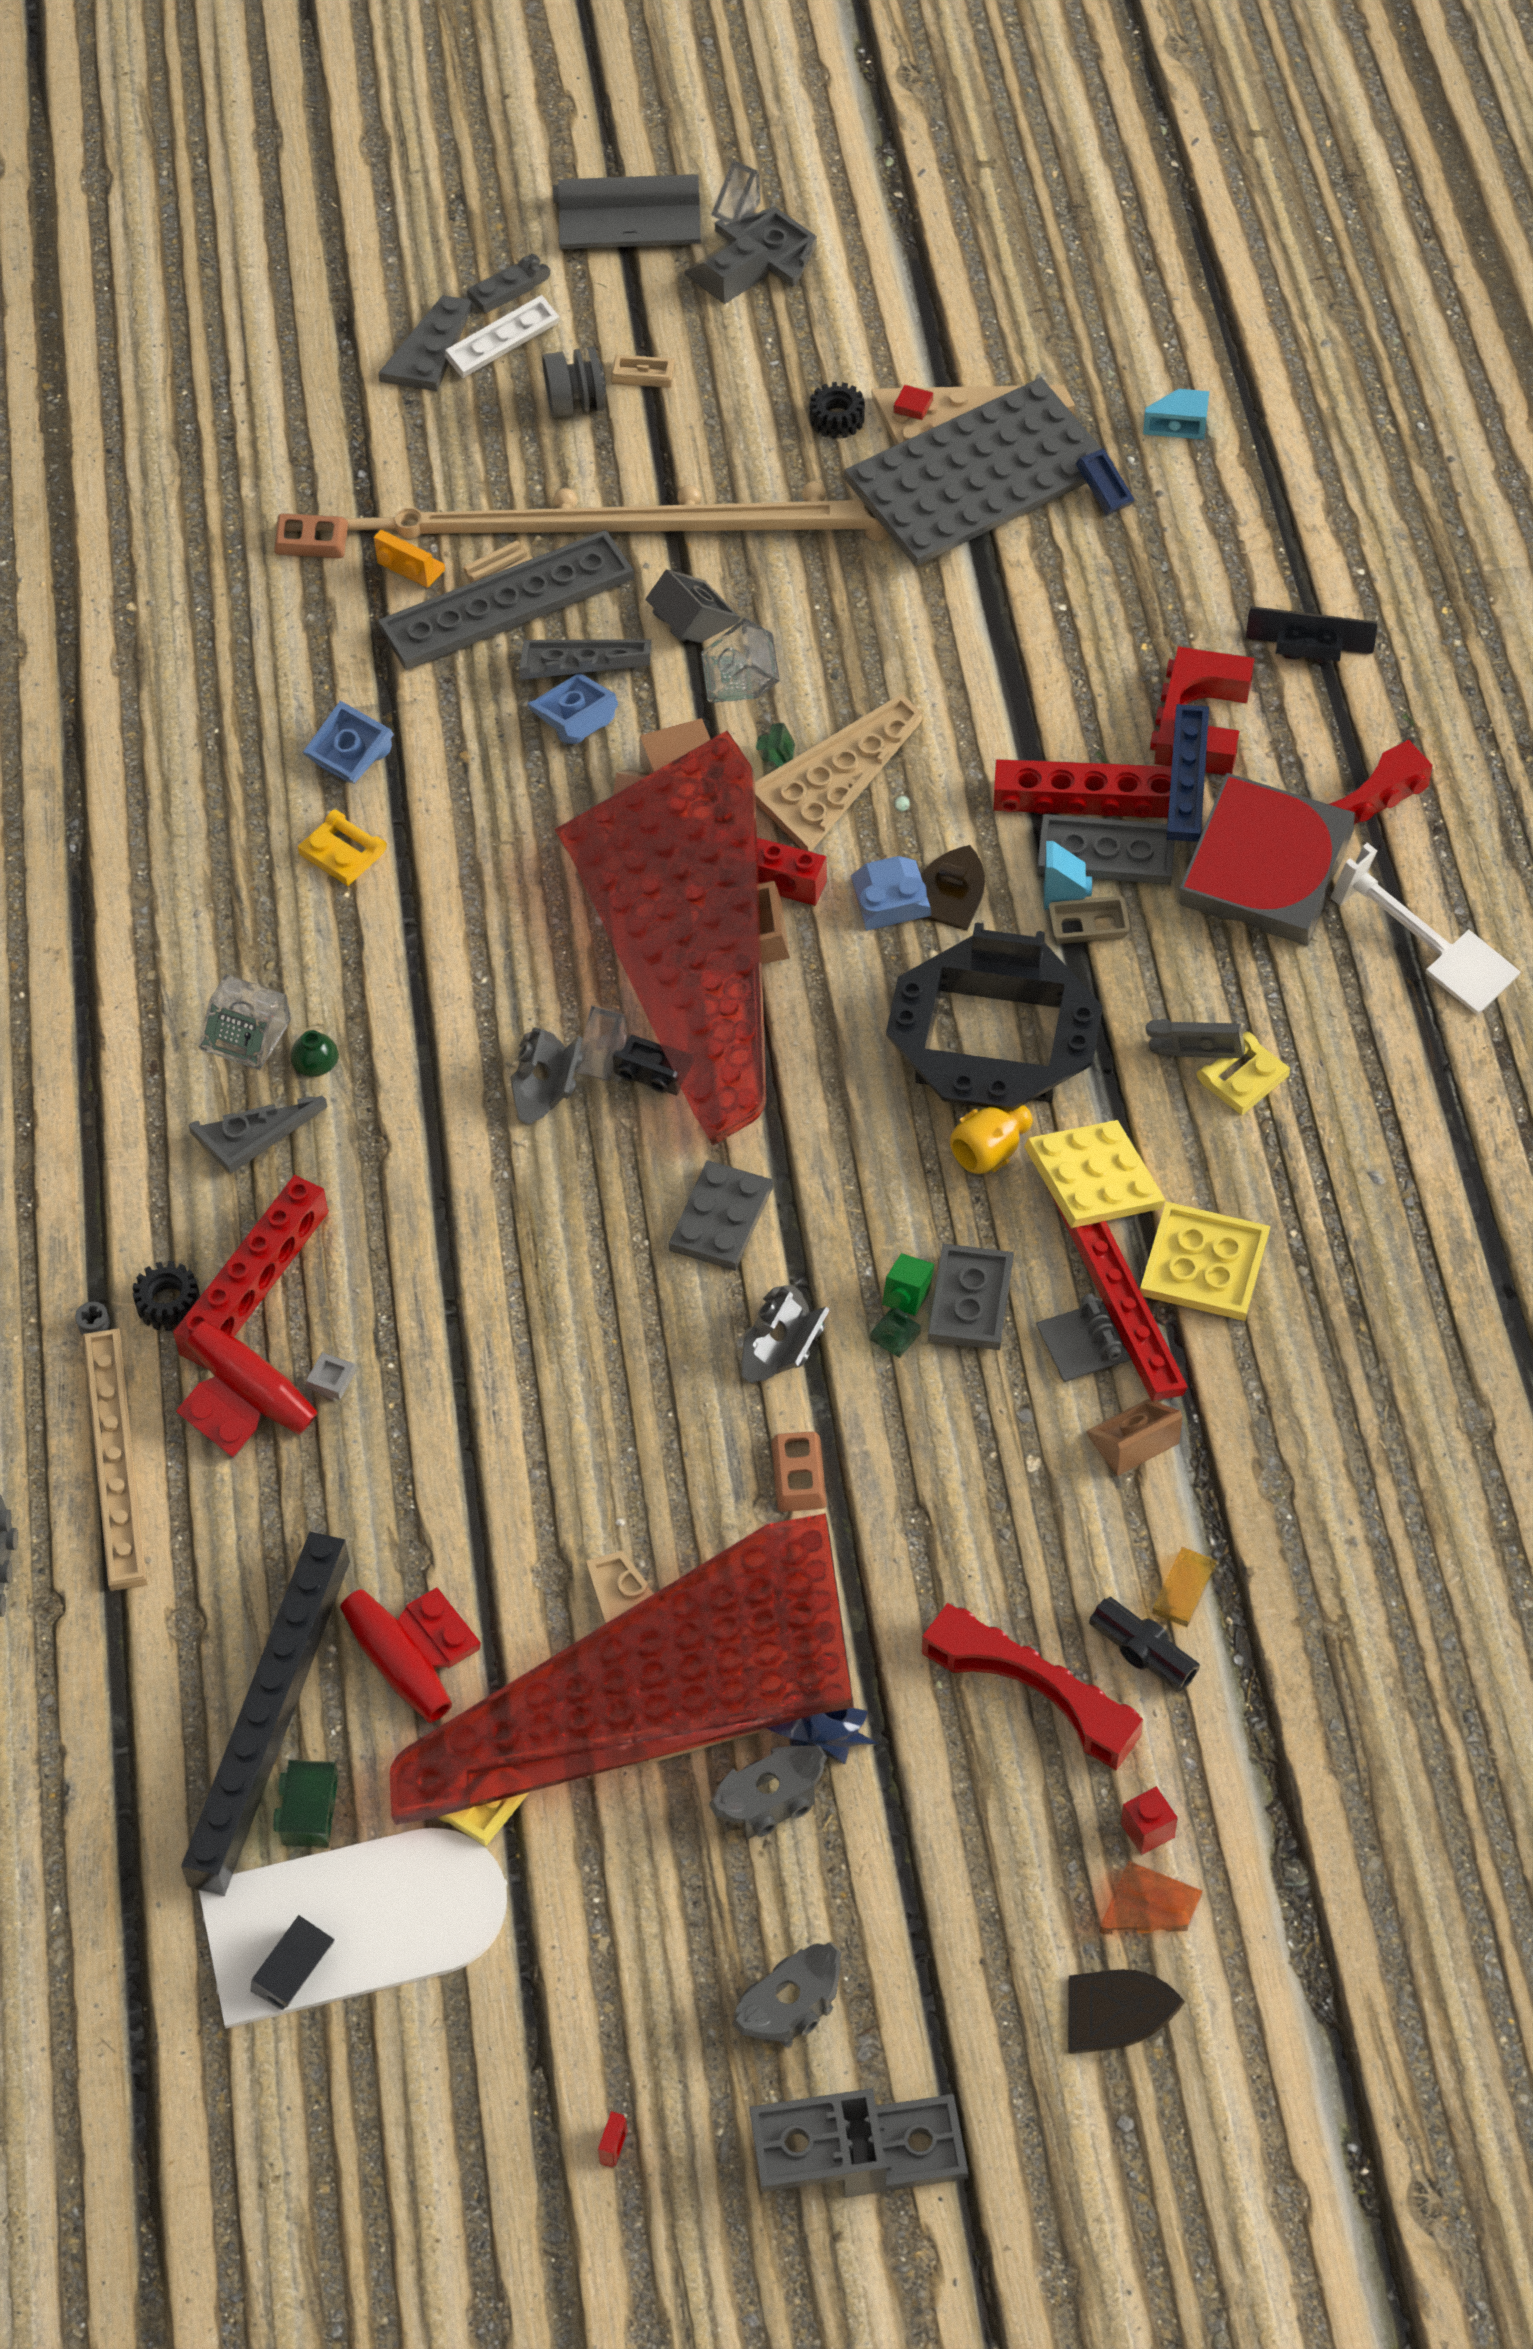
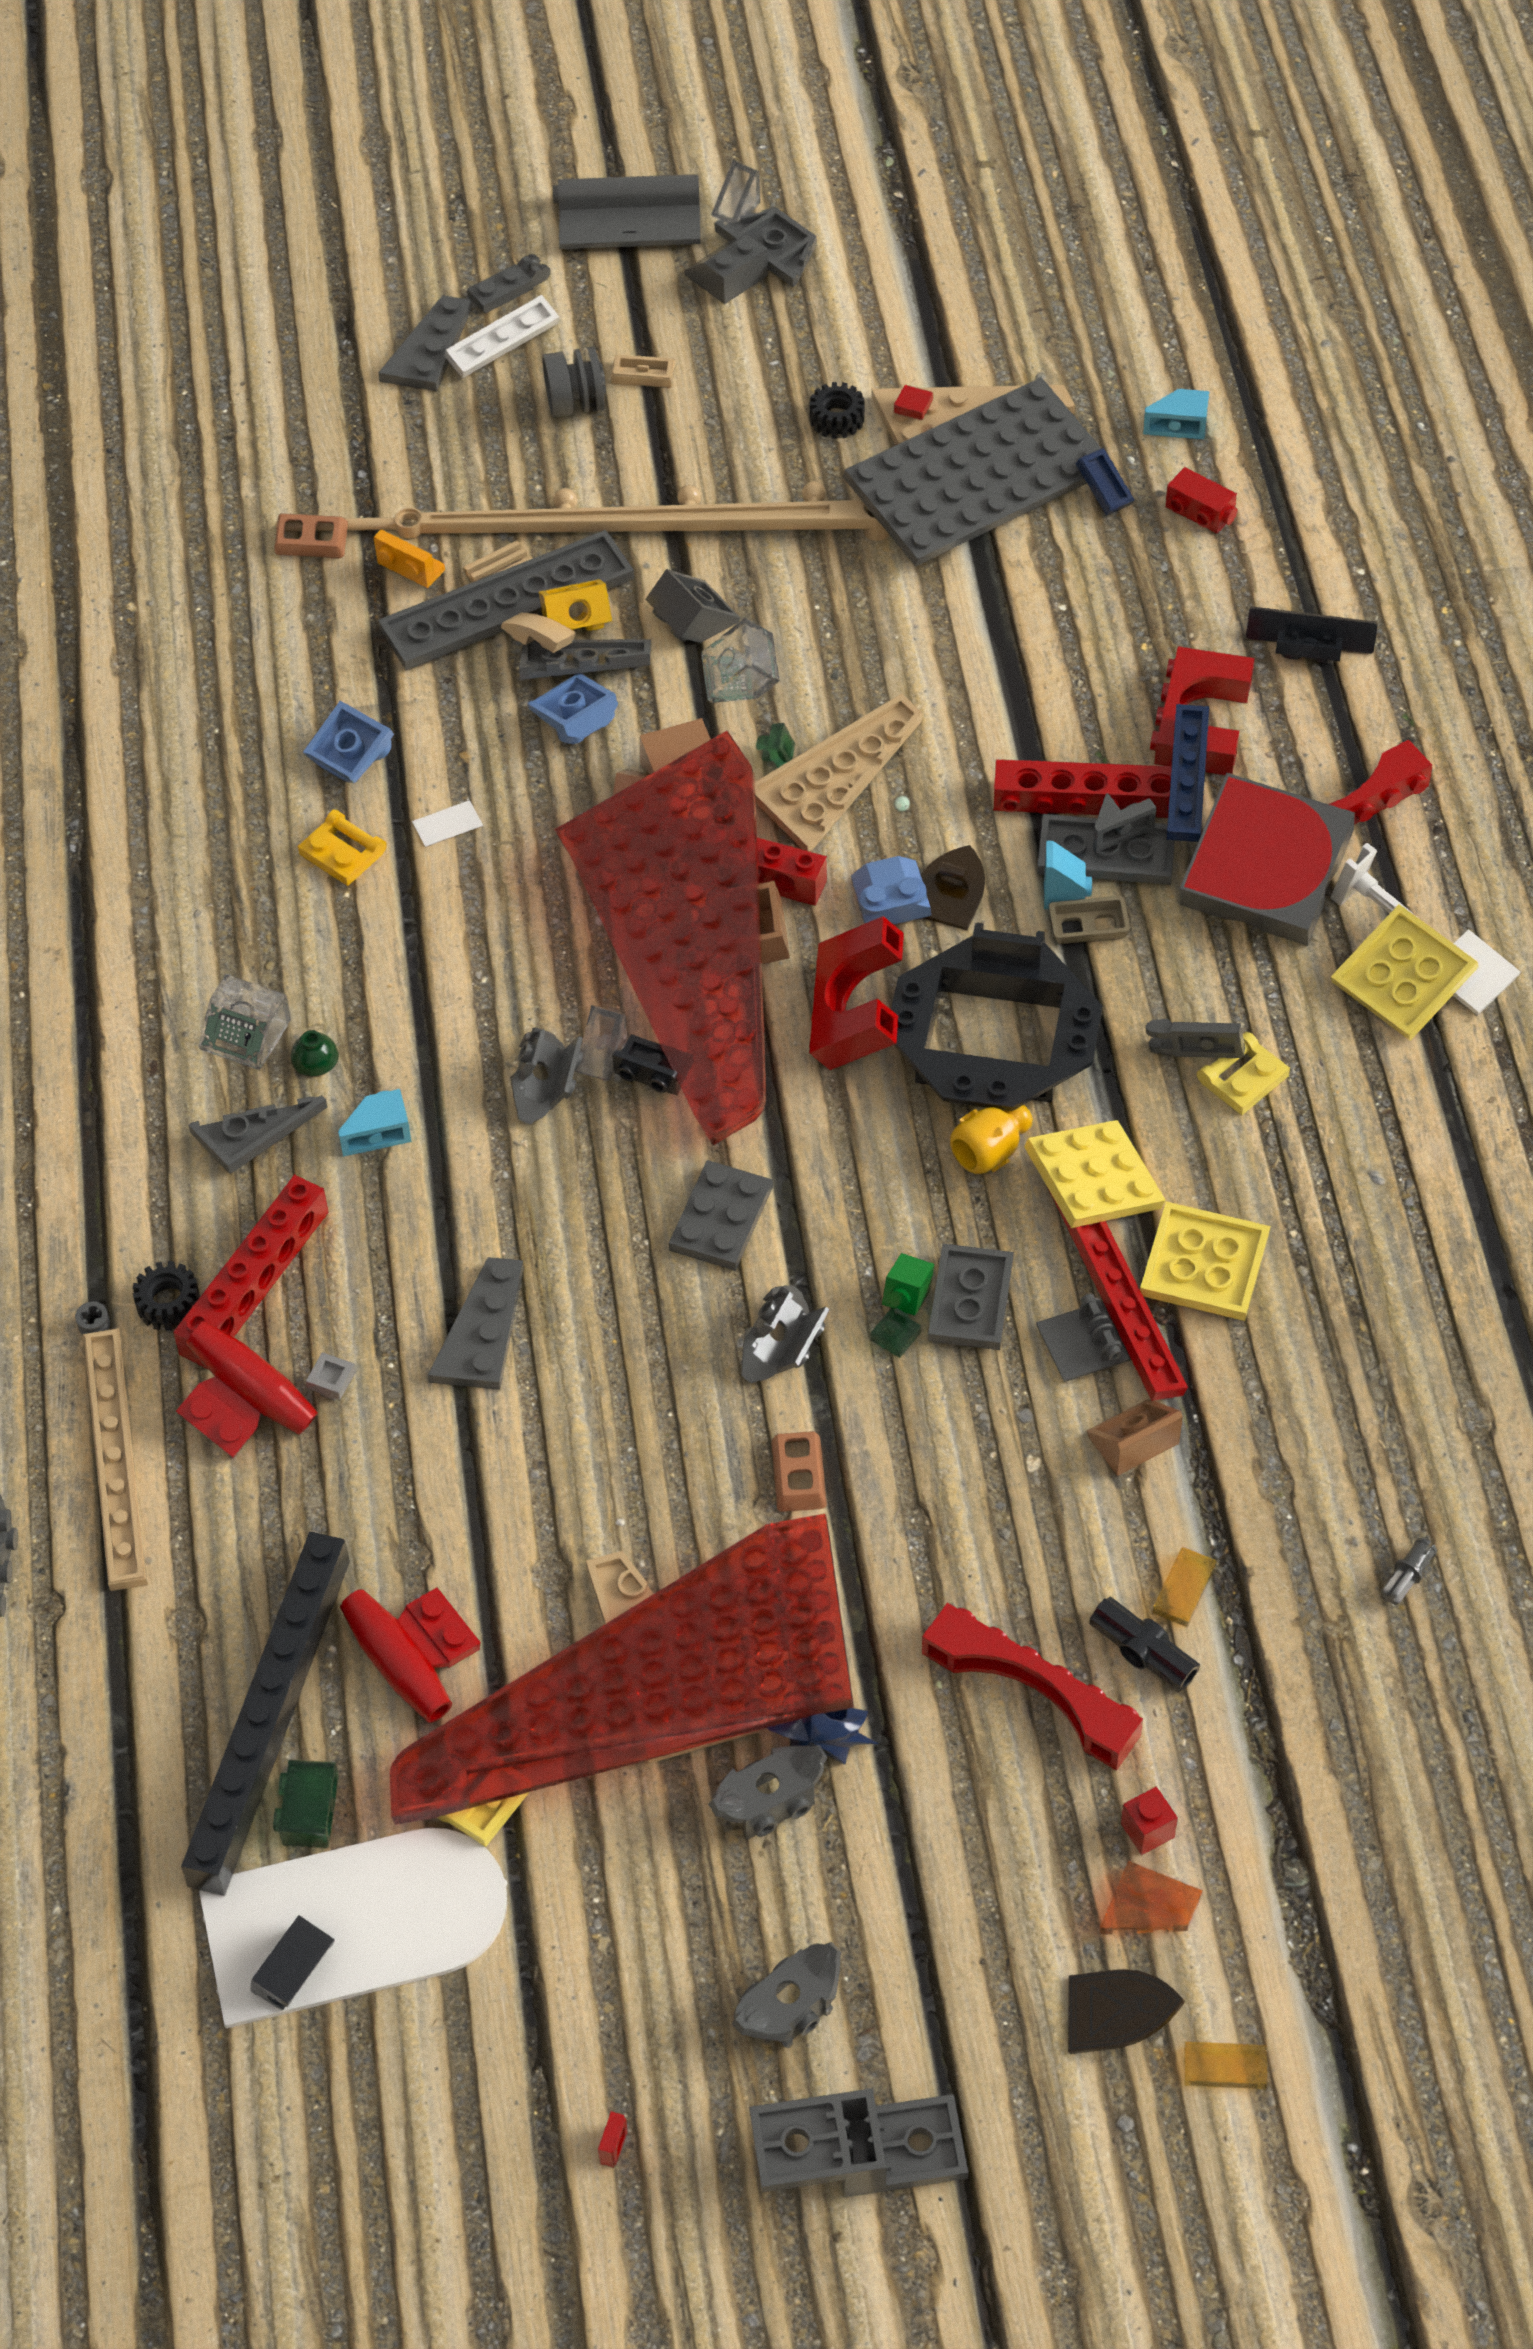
none -> medium azure slope [338,1089,412,1157]
none -> white sticker [412,800,483,847]
none -> dark grey wing [428,1257,524,1390]
none -> tan slope [501,613,575,653]
none -> yellow brick [539,579,612,631]
none -> red arch [809,916,904,1070]
none -> dark grey slope [1093,793,1156,853]
none -> red brick [1165,467,1238,534]
none -> clear yellow tile [1184,2041,1268,2089]
none -> light yellow plate [1331,904,1479,1041]
none -> dark grey axle [1381,1538,1437,1605]

